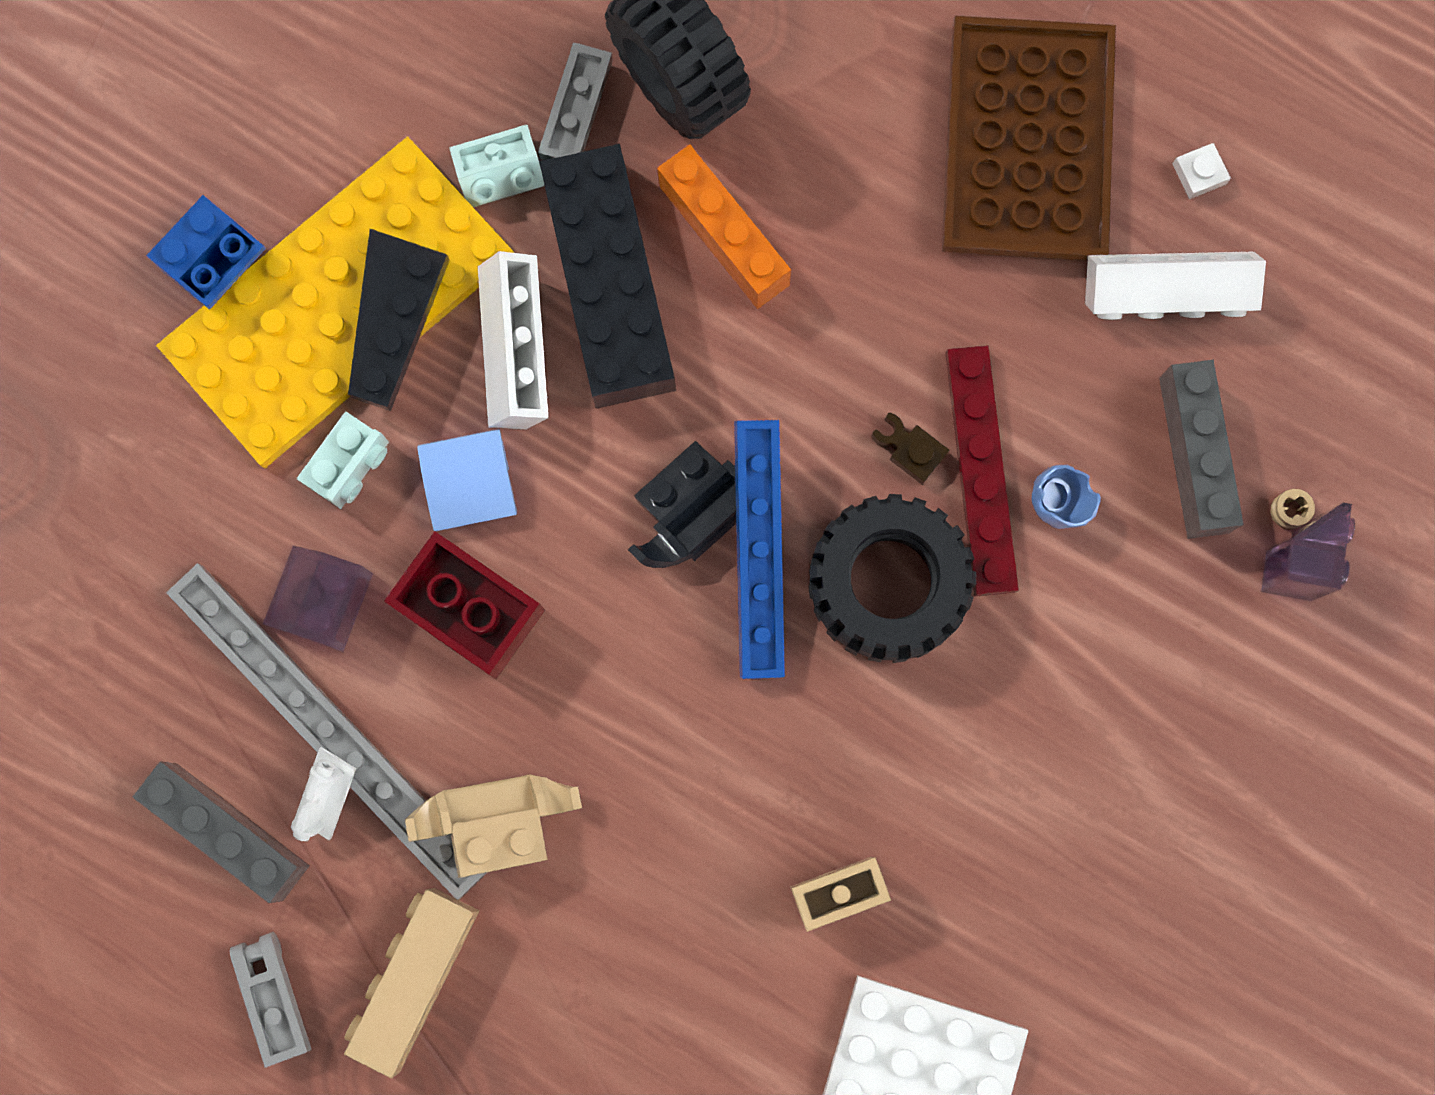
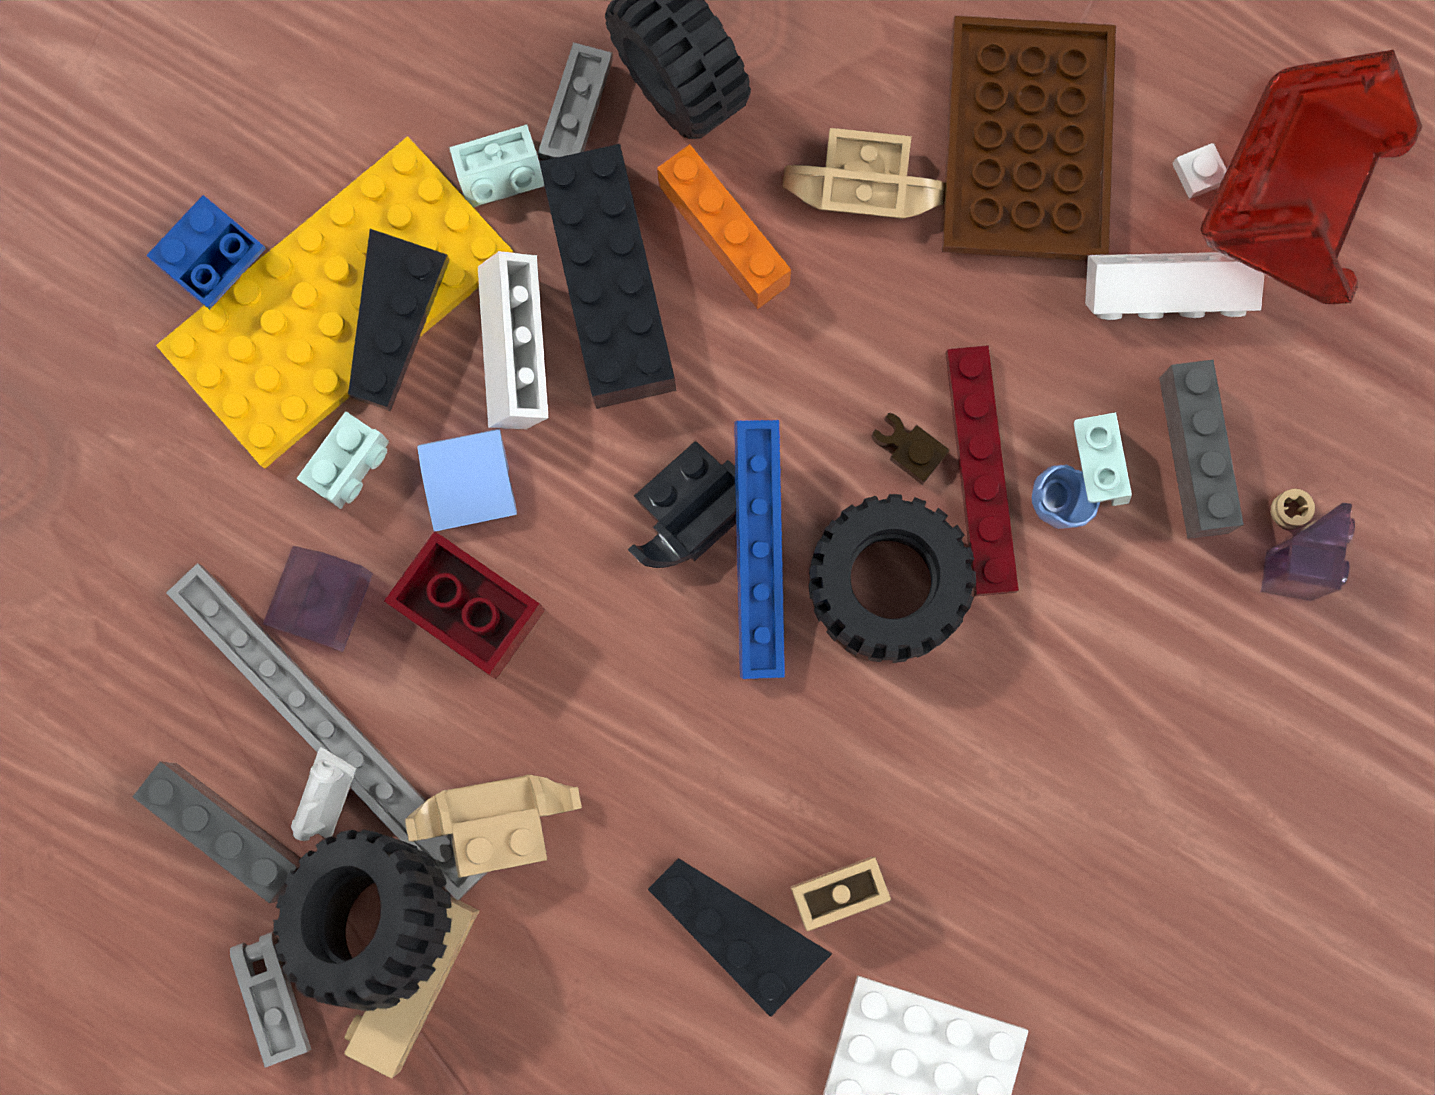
none -> black tyre [273,830,452,1011]
none -> black wing [648,858,832,1017]
none -> tan plate [783,128,945,219]
none -> light aqua bracket [1074,412,1132,506]
none -> clear red windscreen [1200,49,1423,305]

